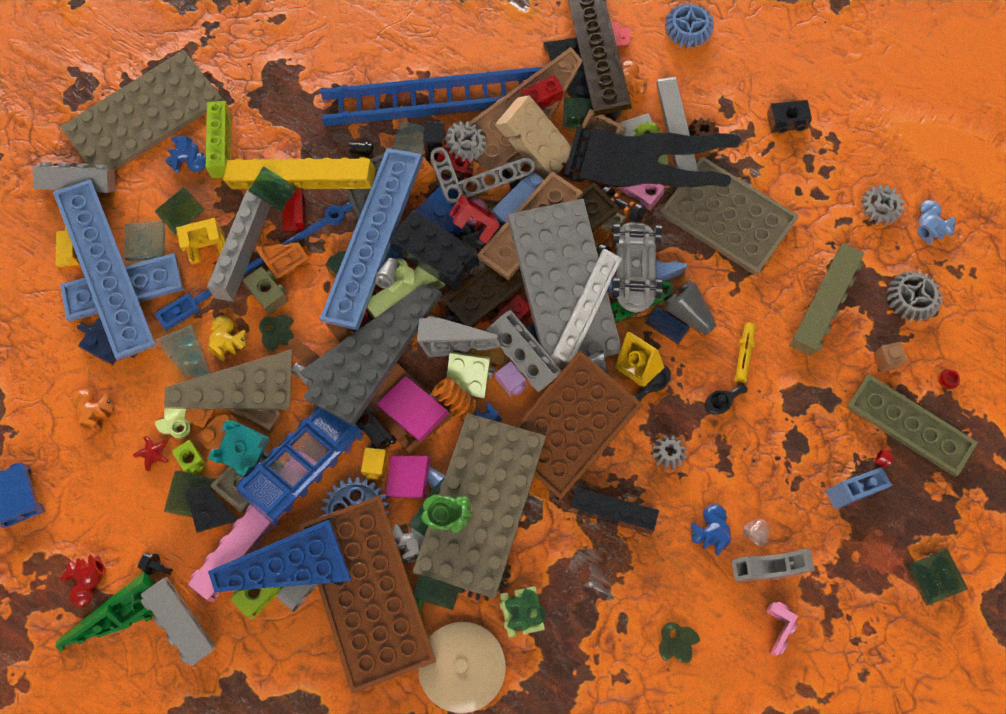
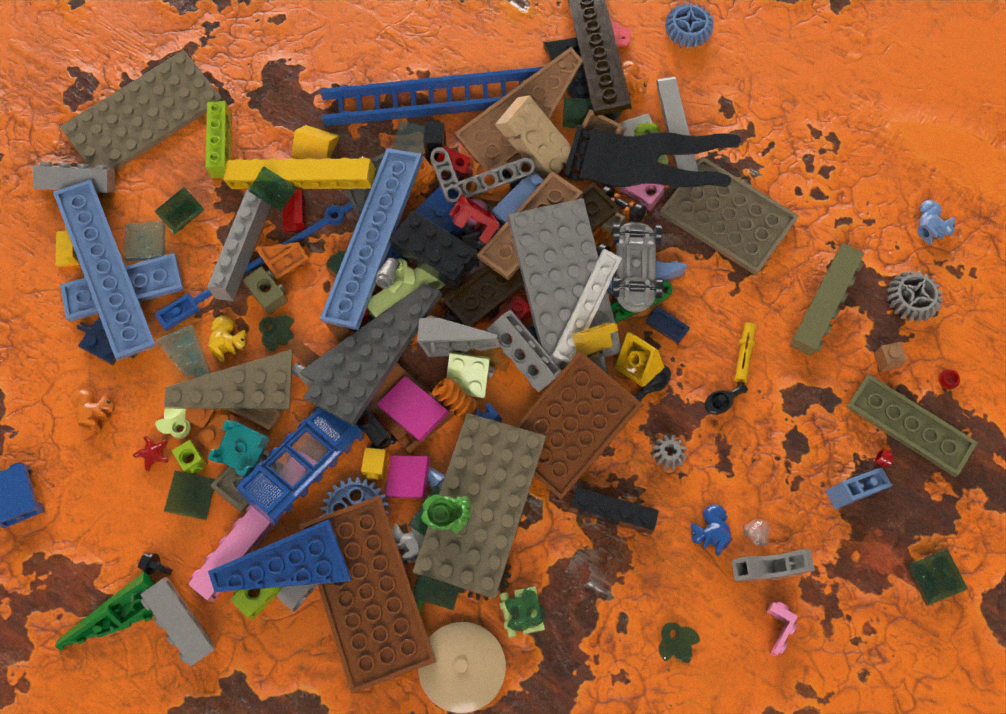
red animal [60,555,106,607] -> none
blue animal [166,136,206,174] -> none
yellow panel [176,218,226,264] -> none
black wing [186,486,237,533] -> none
black pin [349,141,374,156] -> none
light grey gear [444,121,486,162] -> none
lavender brick [495,362,526,397] -> none
red brick [521,74,564,110] -> none
dark grey cone [663,280,717,335] -> none
reddish brown gear [688,116,719,136] -> none
black brick [767,100,812,133] -> none
light grey gear [860,184,905,226] -> none
none -> yellow slope [291,125,340,159]
none -> yellow panel [572,323,618,356]

